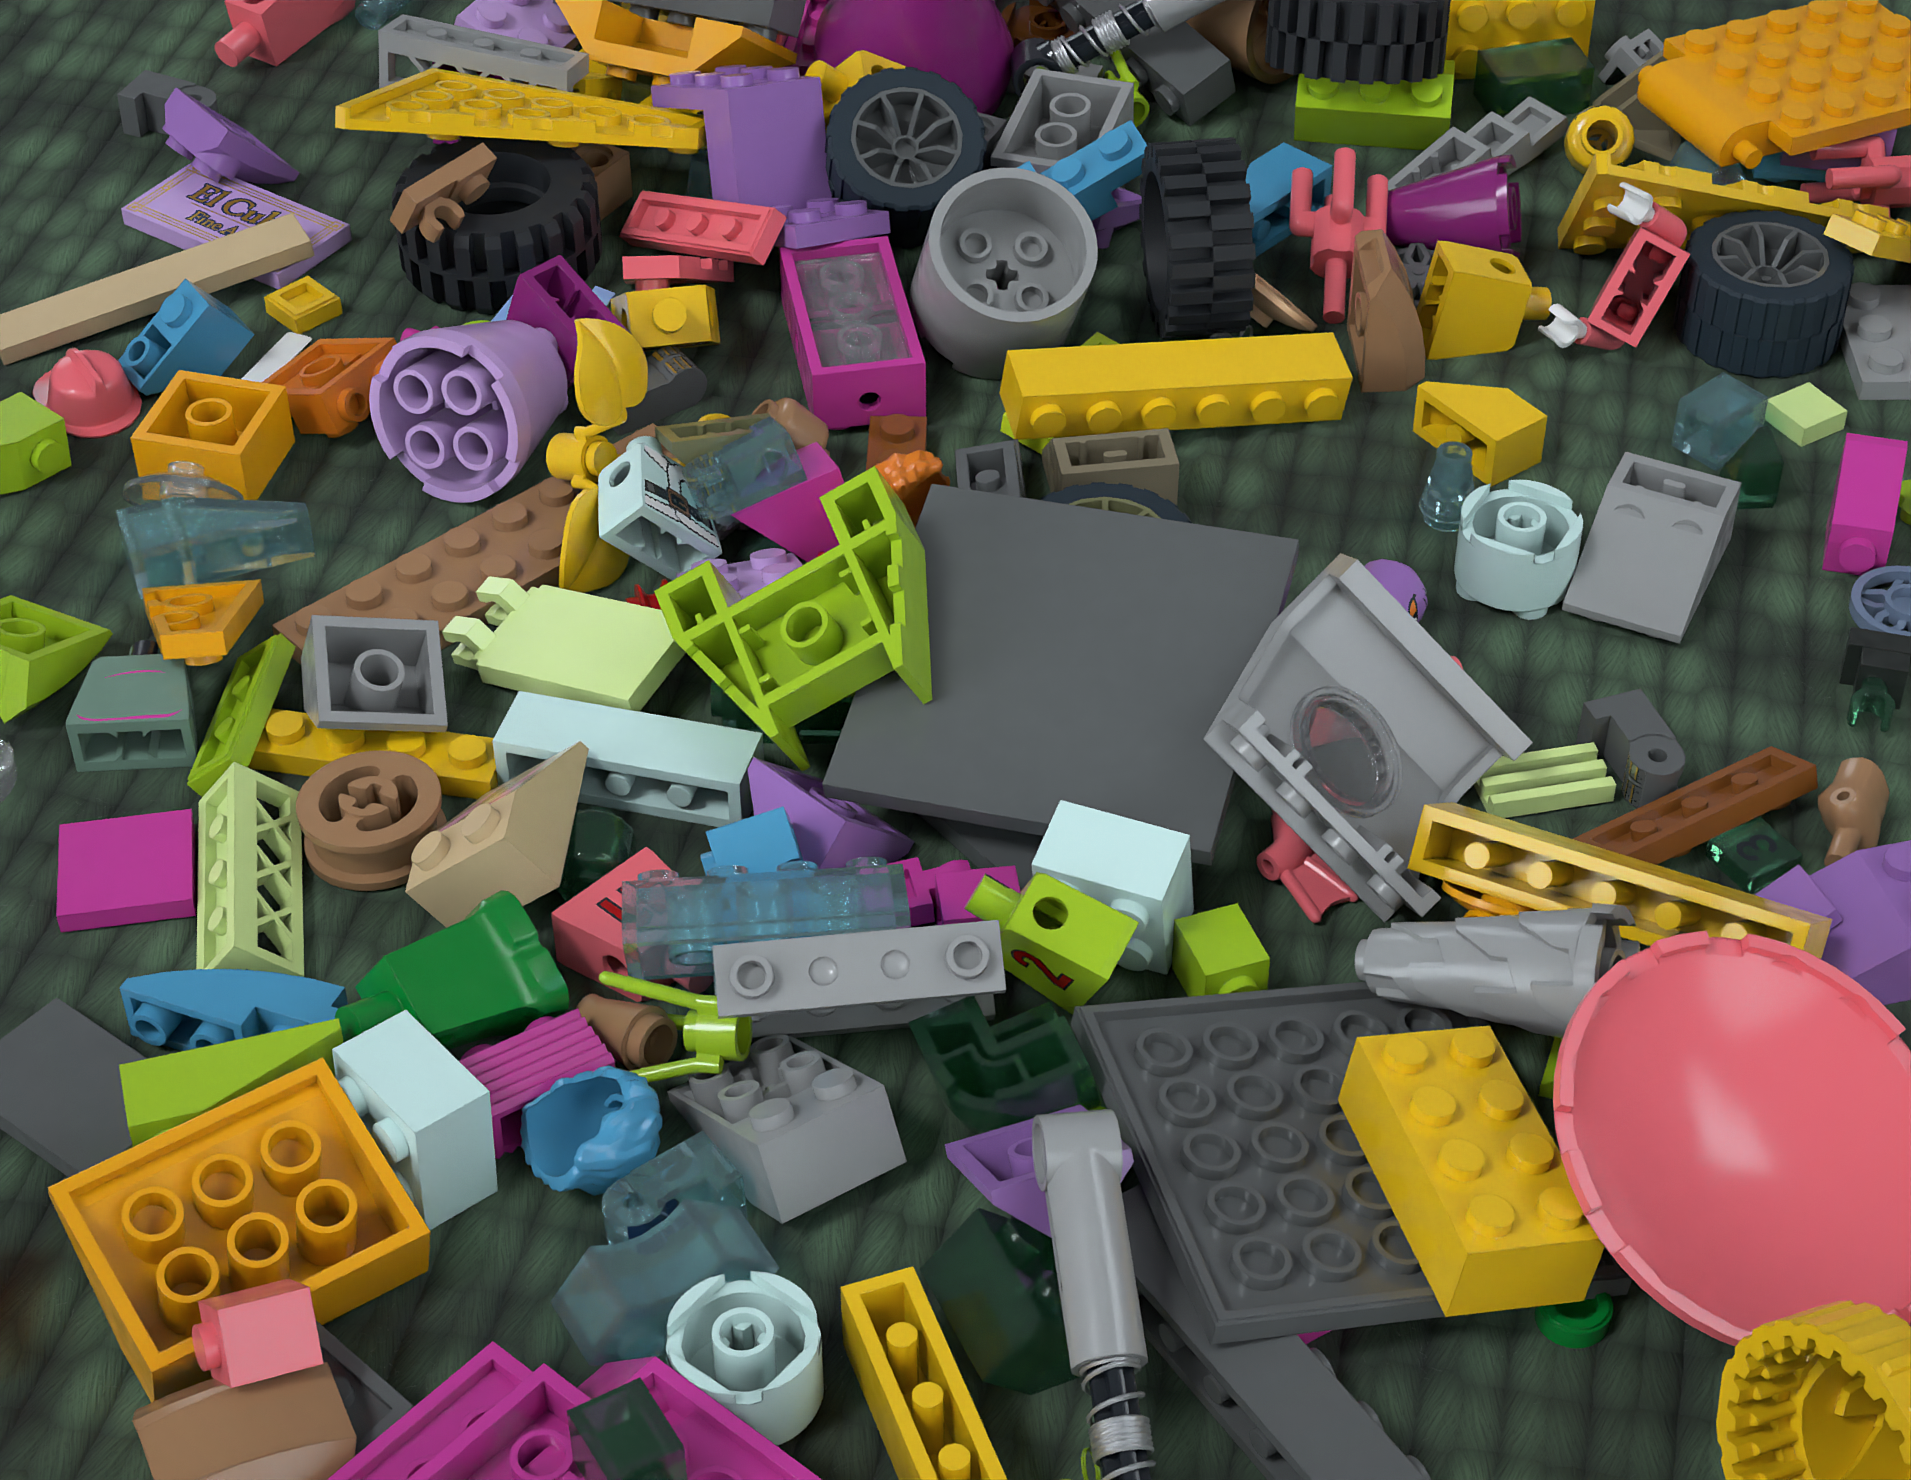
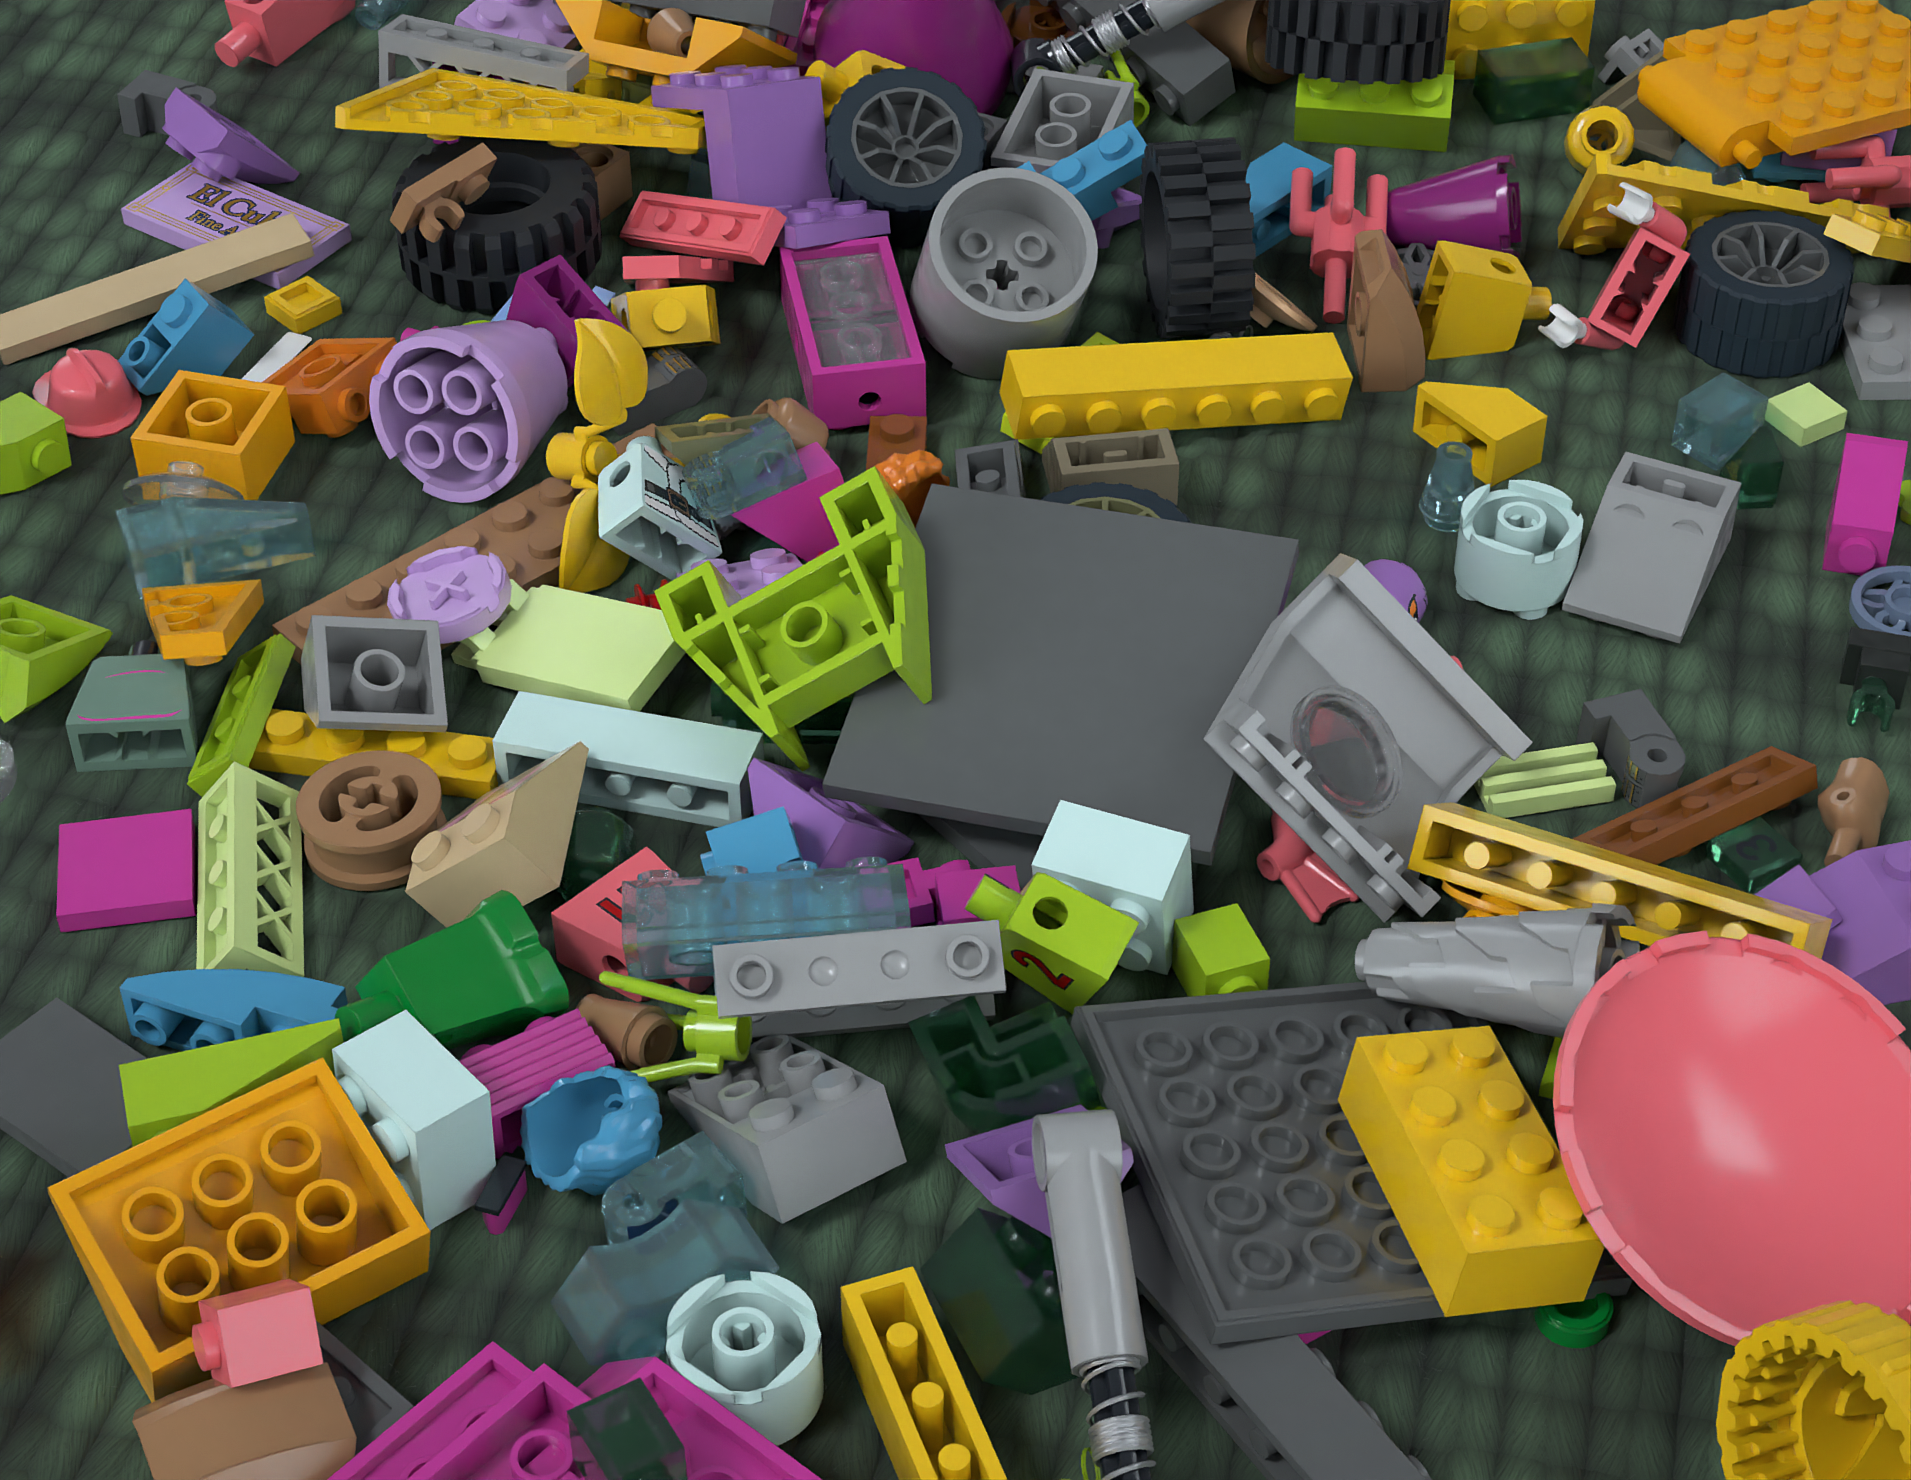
light grey slope [1388,96,1568,190] -> none
none -> lavender tile [387,546,512,644]
none -> black piece [474,1155,528,1235]
none -> medium nougat cone [647,8,694,58]

